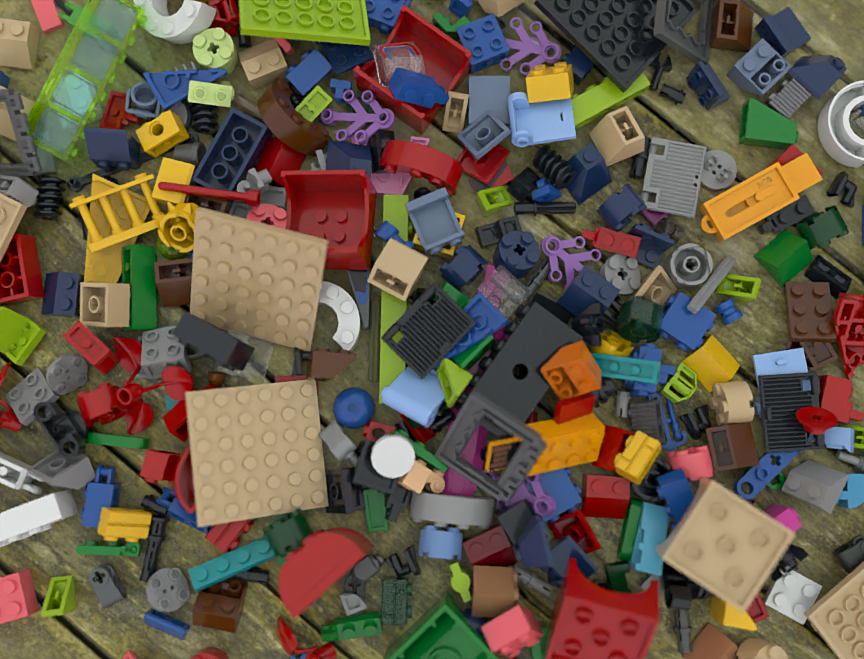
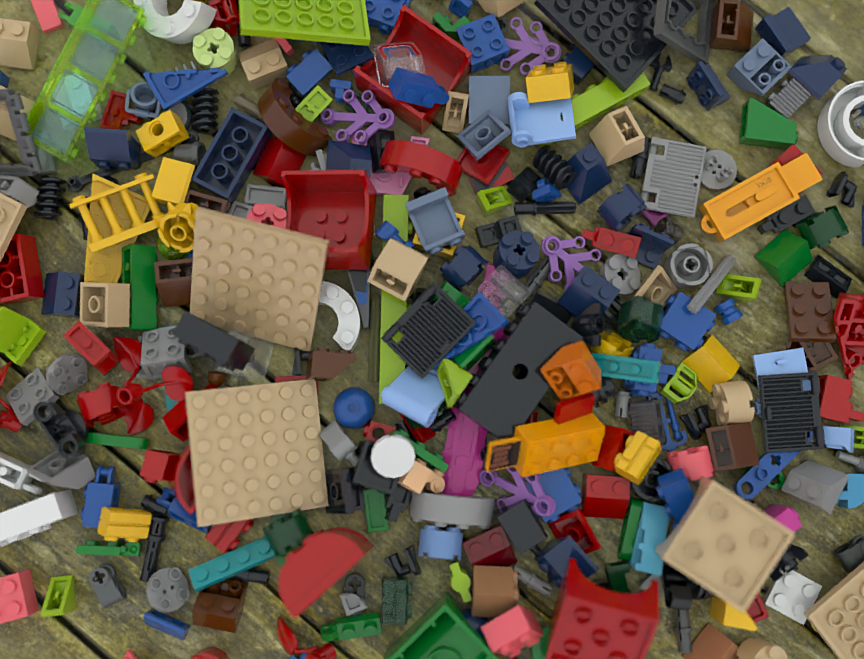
red piece [158,182,261,208] -> none
yellowish green bracket [188,80,234,107] -> none
light grey hips [237,168,272,197] -> none
dark grey arm [351,553,384,583] -> none
dark grey hinge [434,390,547,502] -> none
dark blue slope [515,514,554,567] -> none
red piece [796,406,838,435] -> none

